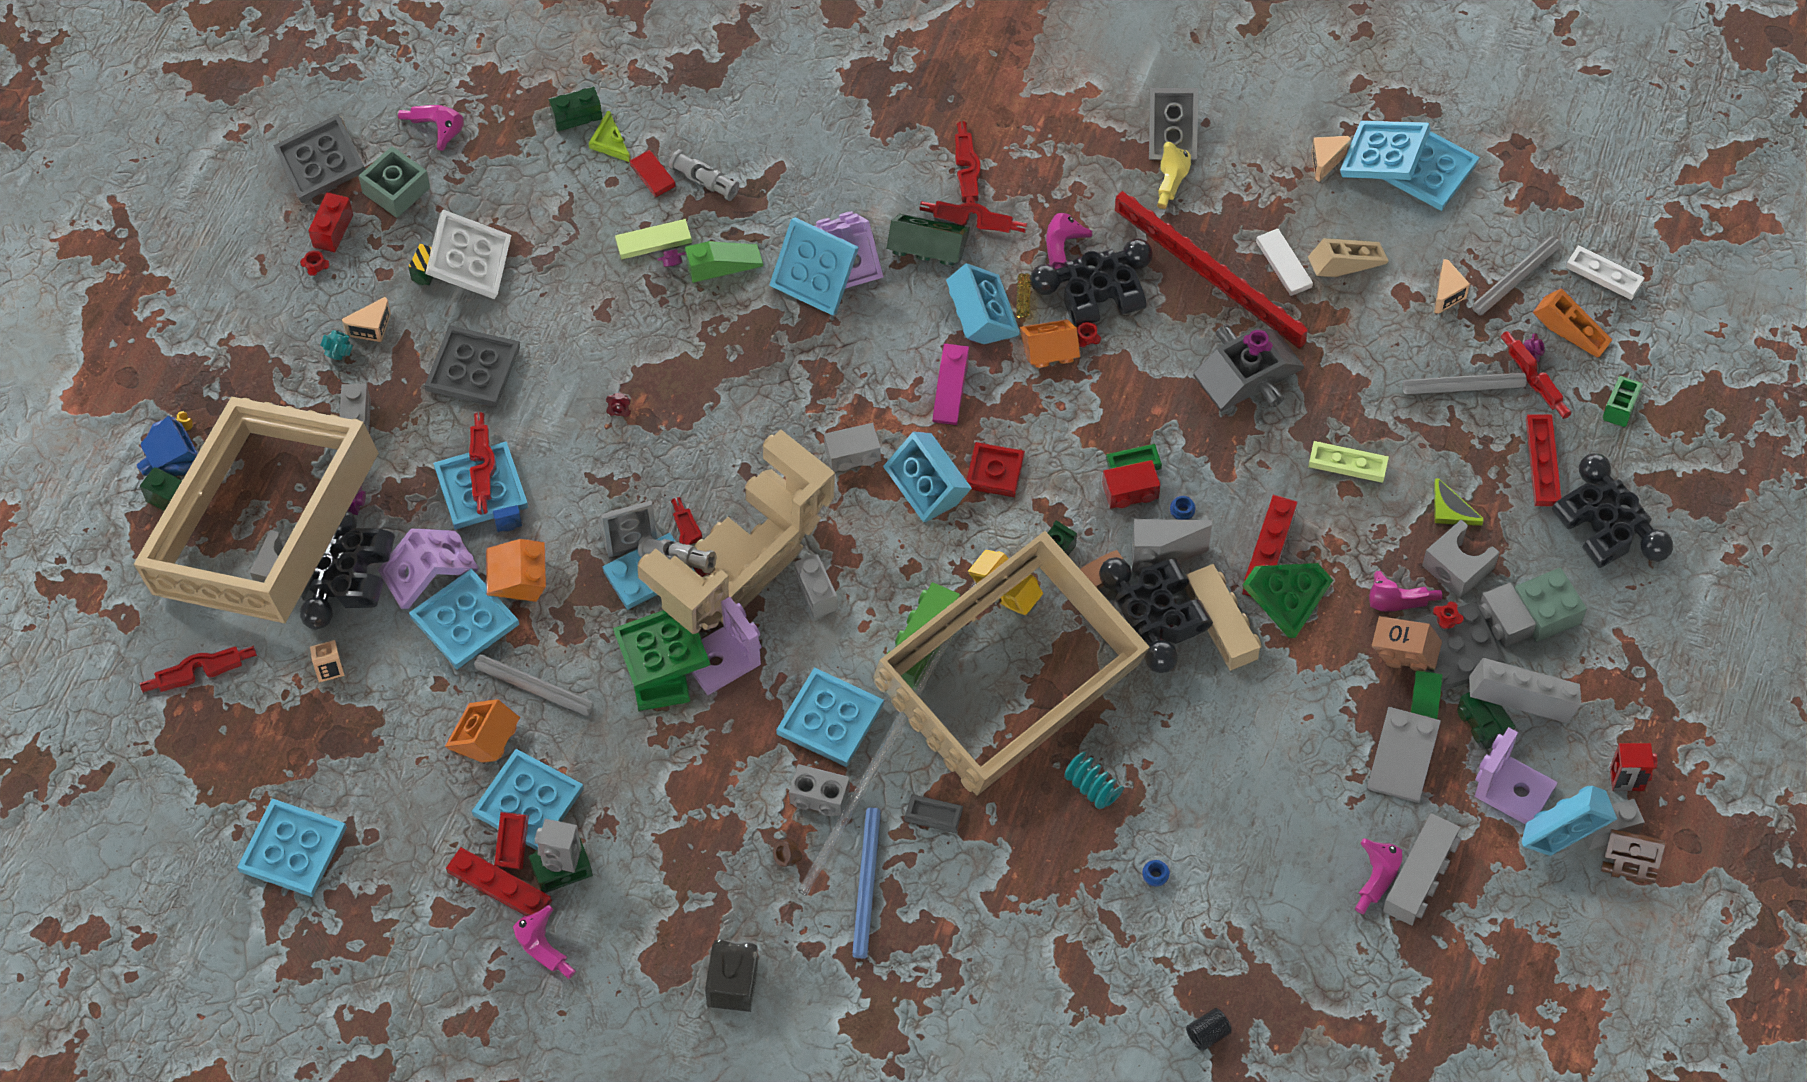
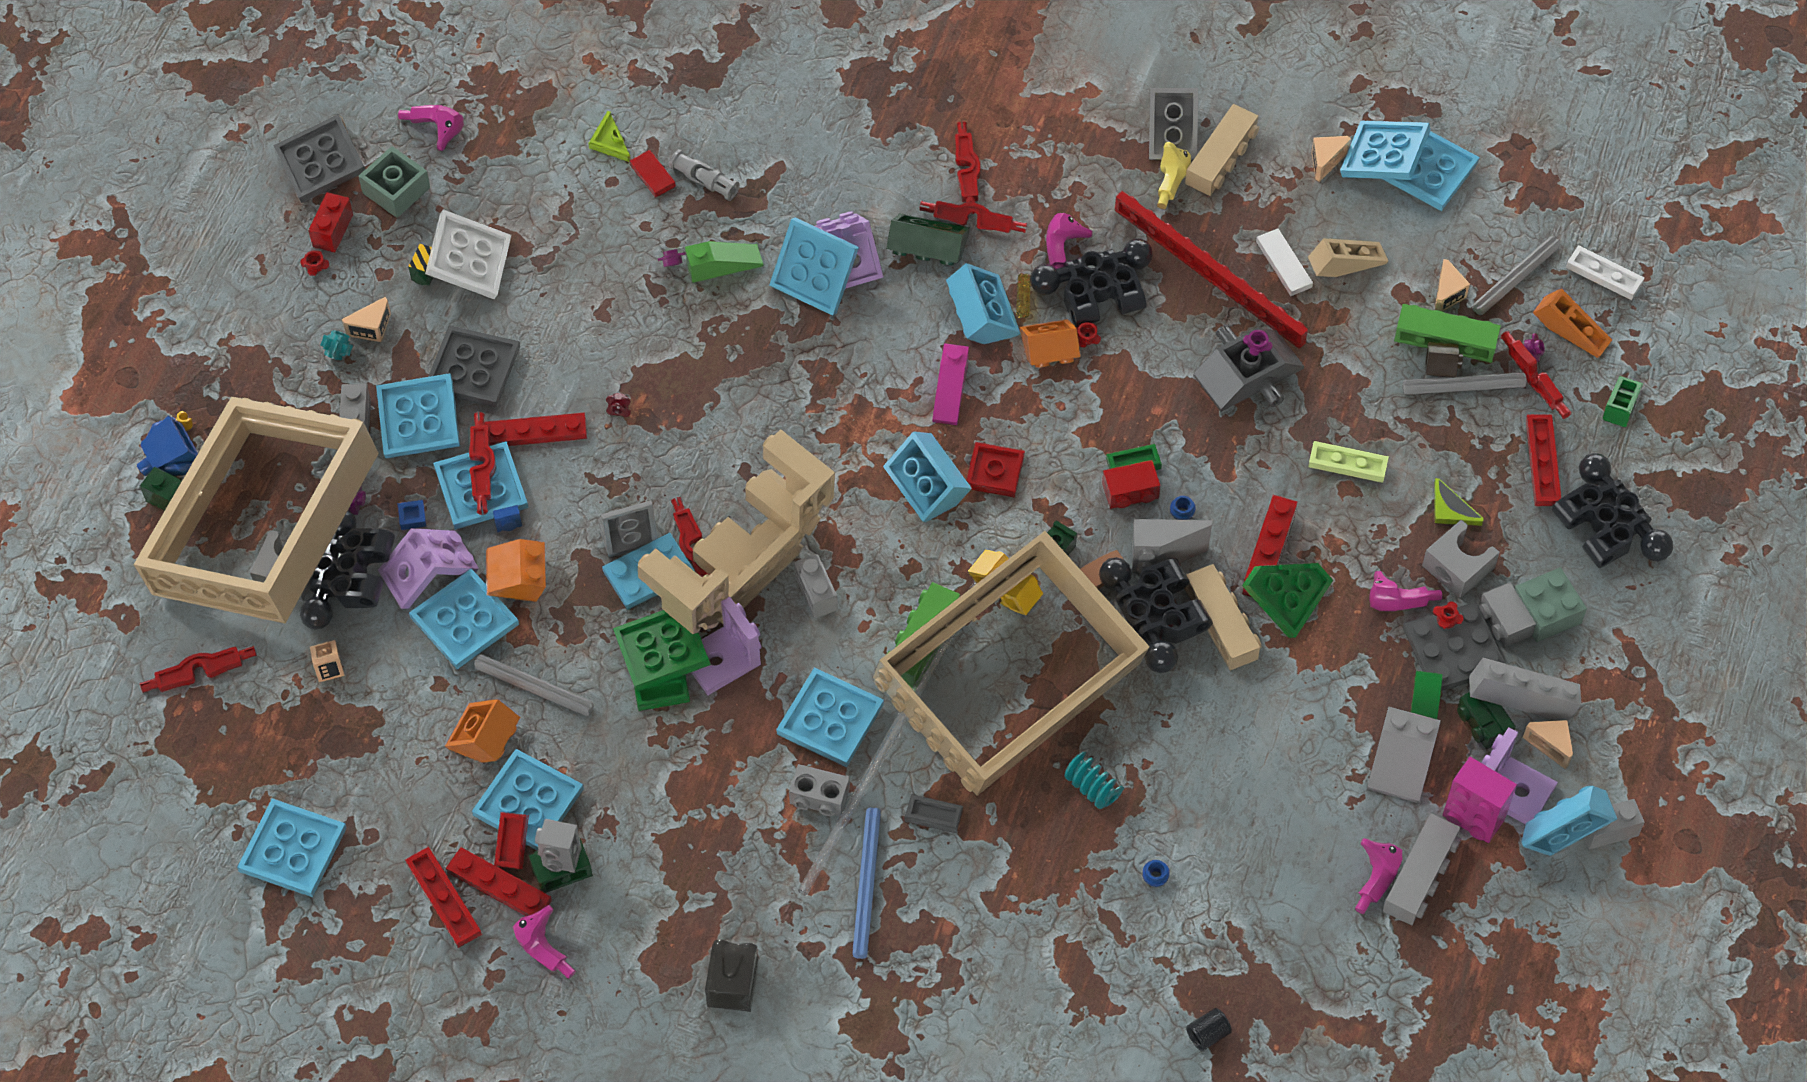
dark green brick [548,86,603,132] -> none
yellowish green tile [615,219,692,260] -> none
light grey piece [638,535,717,573] -> none
reddish brown tile [773,839,802,867] -> none
light grey brick [824,423,881,472] -> none
nougat brick [1372,616,1442,672] -> none
plate [1601,829,1665,883] -> none
red brick [1609,743,1657,791] -> none
none -> medium azure plate [376,373,460,458]
none -> blue plate [397,500,427,530]
none -> red plate [405,846,482,948]
none -> red plate [484,412,587,446]
none -> tan brick [1185,104,1259,196]
none -> bright green brick [1394,304,1501,363]
none -> dark brown brick [1425,342,1463,377]
none -> dark pink brick [1442,757,1517,843]
none -> light nougat slope [1523,720,1573,769]

